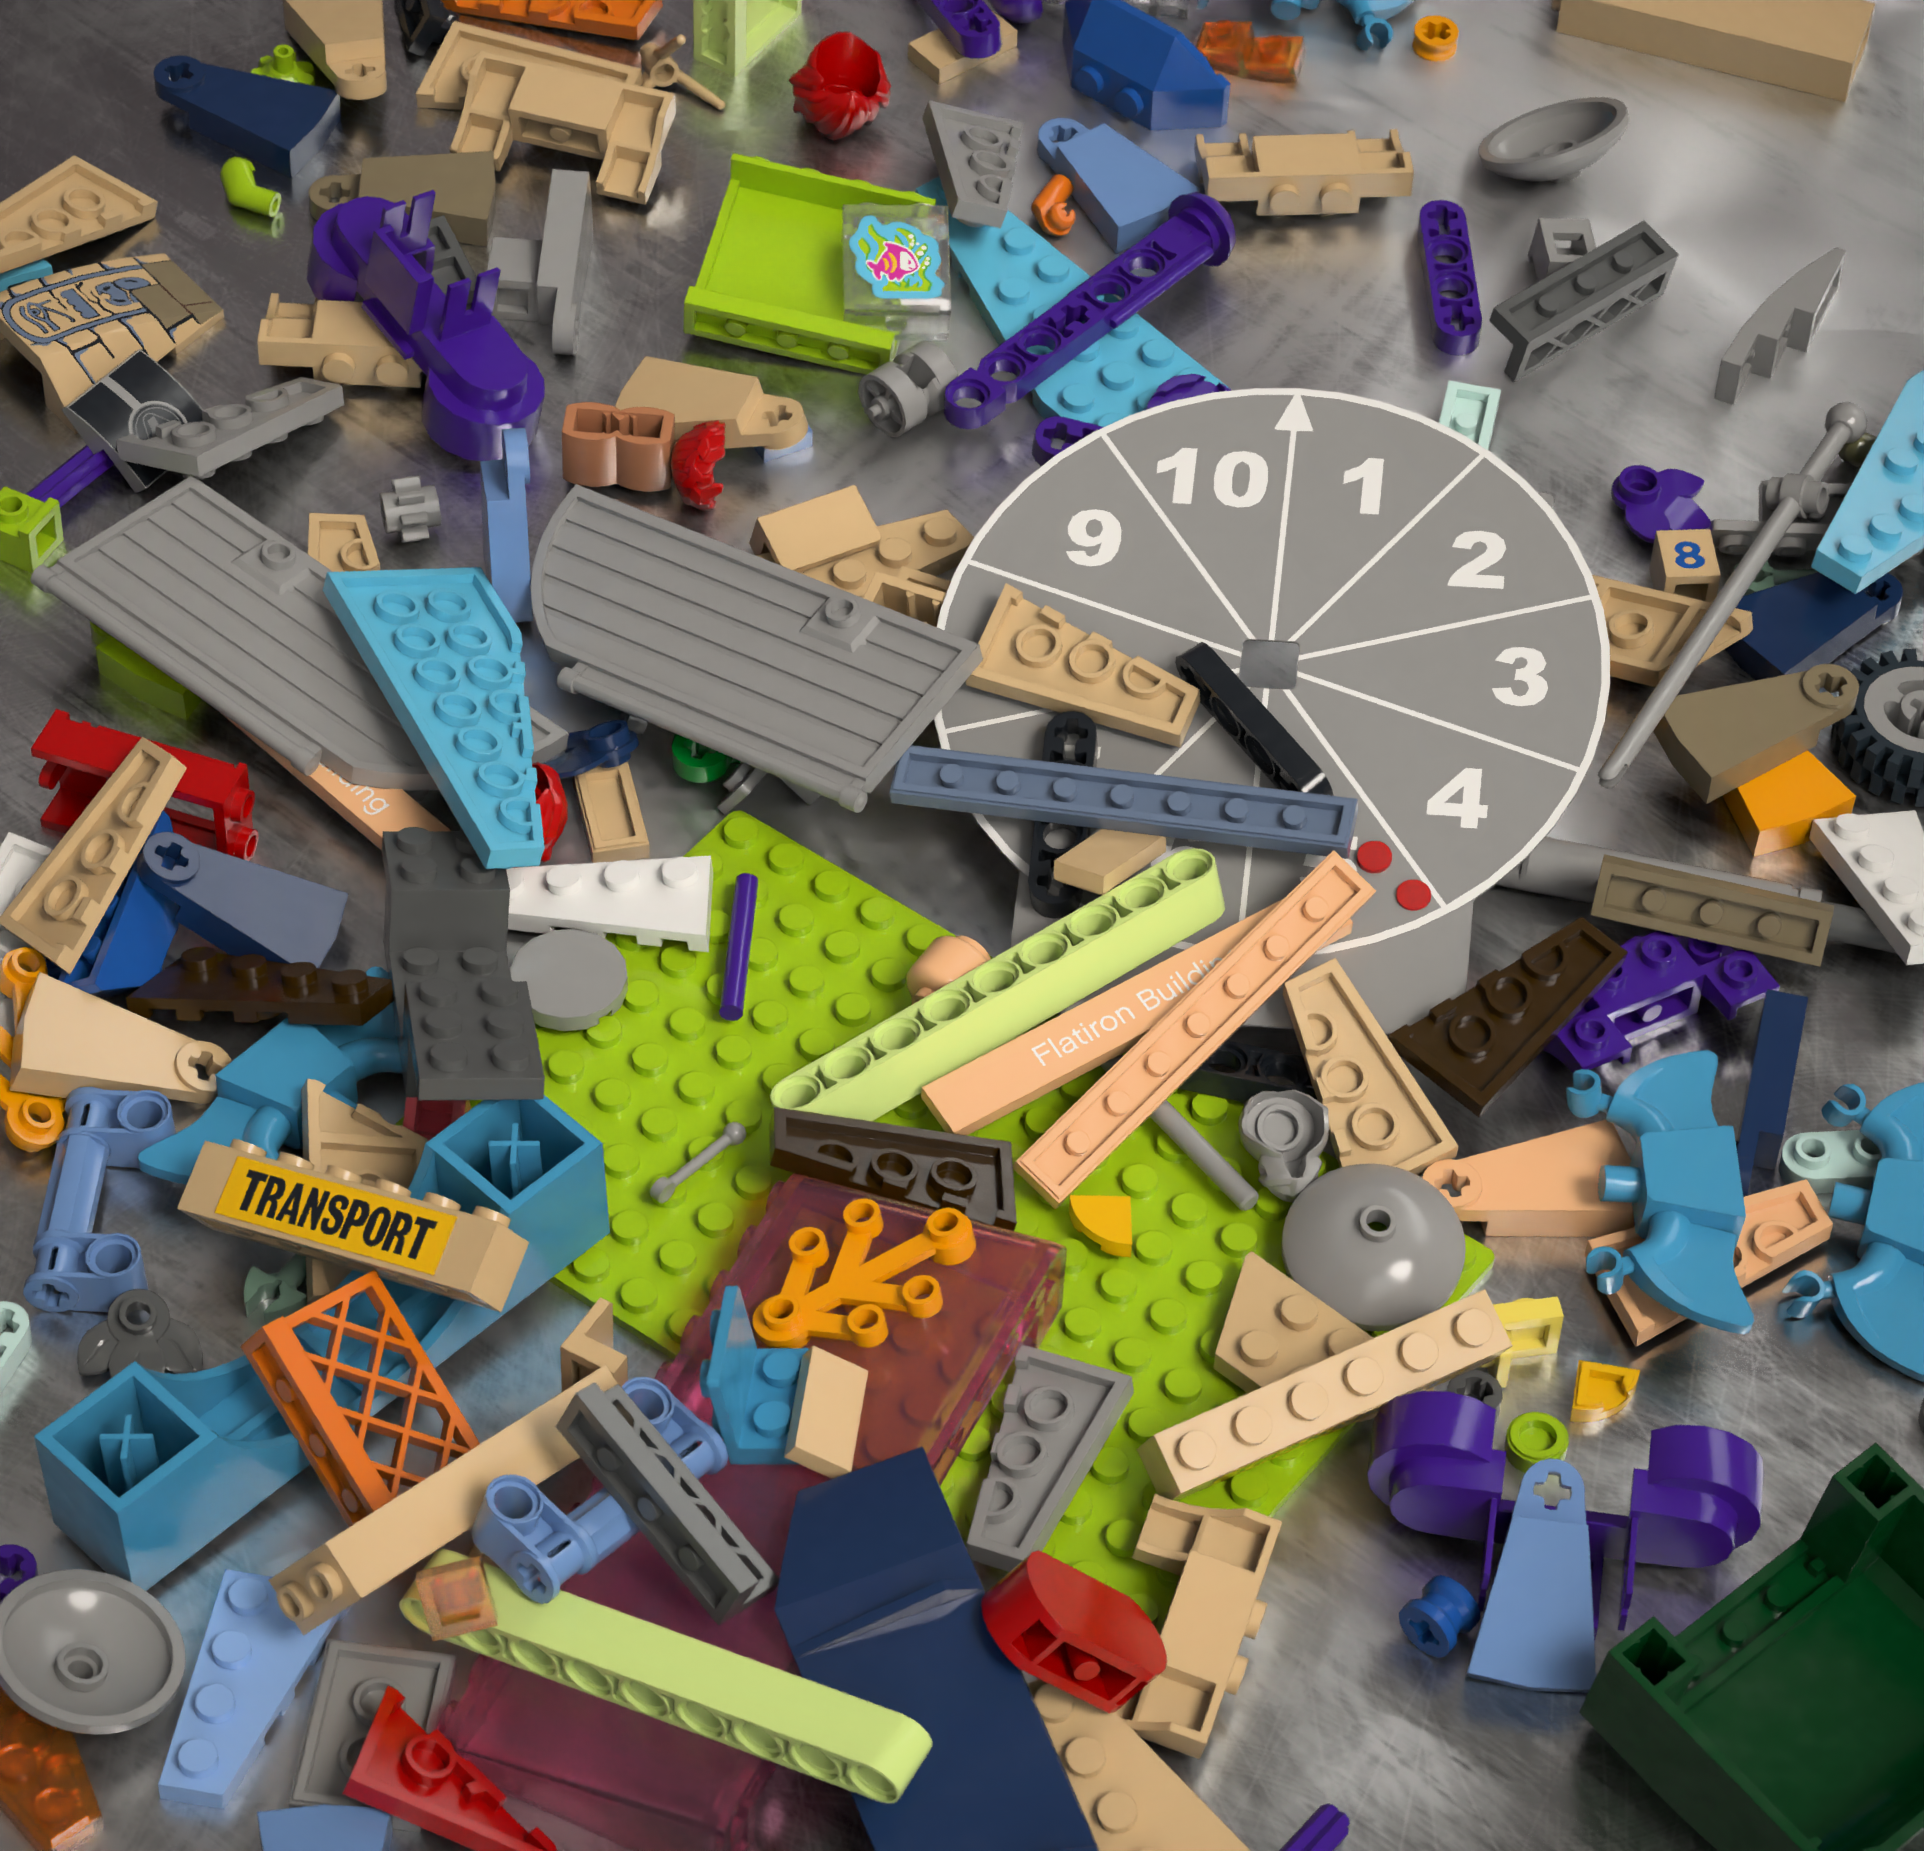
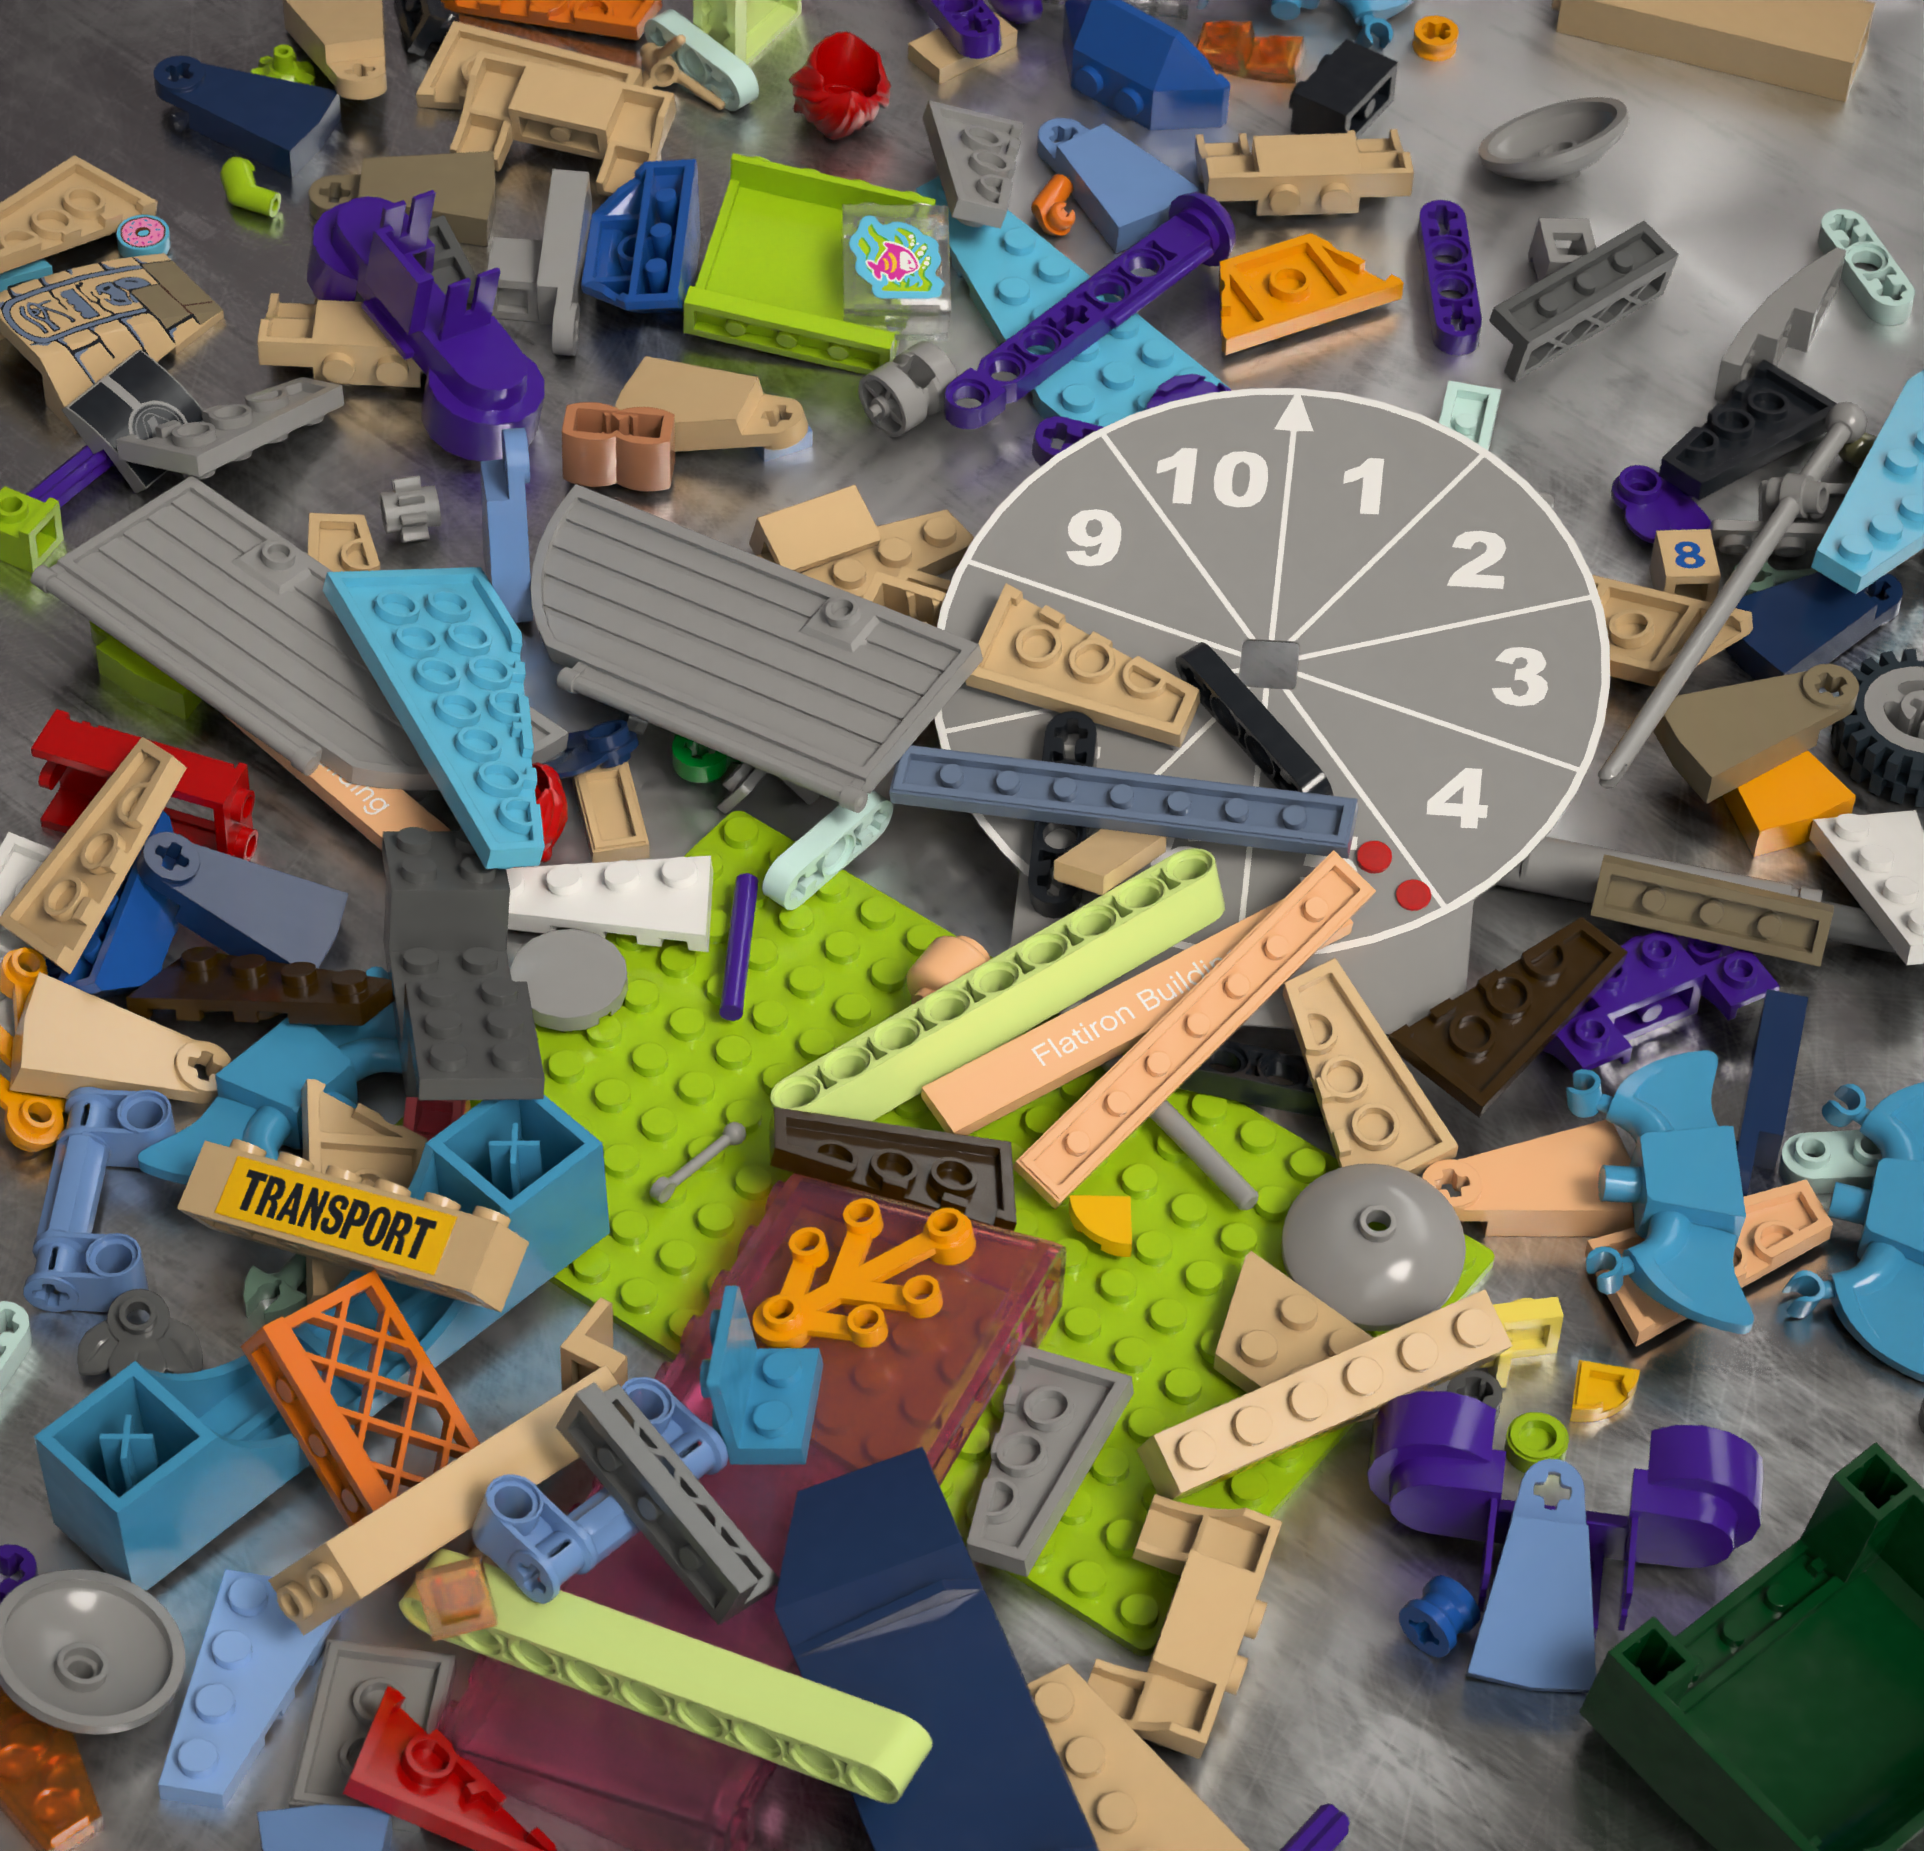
red hair [671,420,726,512] -> none
tan tile [784,1345,868,1479] -> none
red brick [981,1550,1167,1713] -> none
light grey hair [1238,1090,1329,1203] -> none
none -> tile [117,215,170,258]
none -> blue wedge [581,159,701,314]
none -> light aqua beam [644,9,759,111]
none -> light aqua beam [762,790,893,910]
none -> light orange wing [1219,233,1404,355]
none -> black brick [1289,39,1398,139]
none -> black wing [1659,359,1837,501]
none -> light aqua beam [1818,209,1915,325]

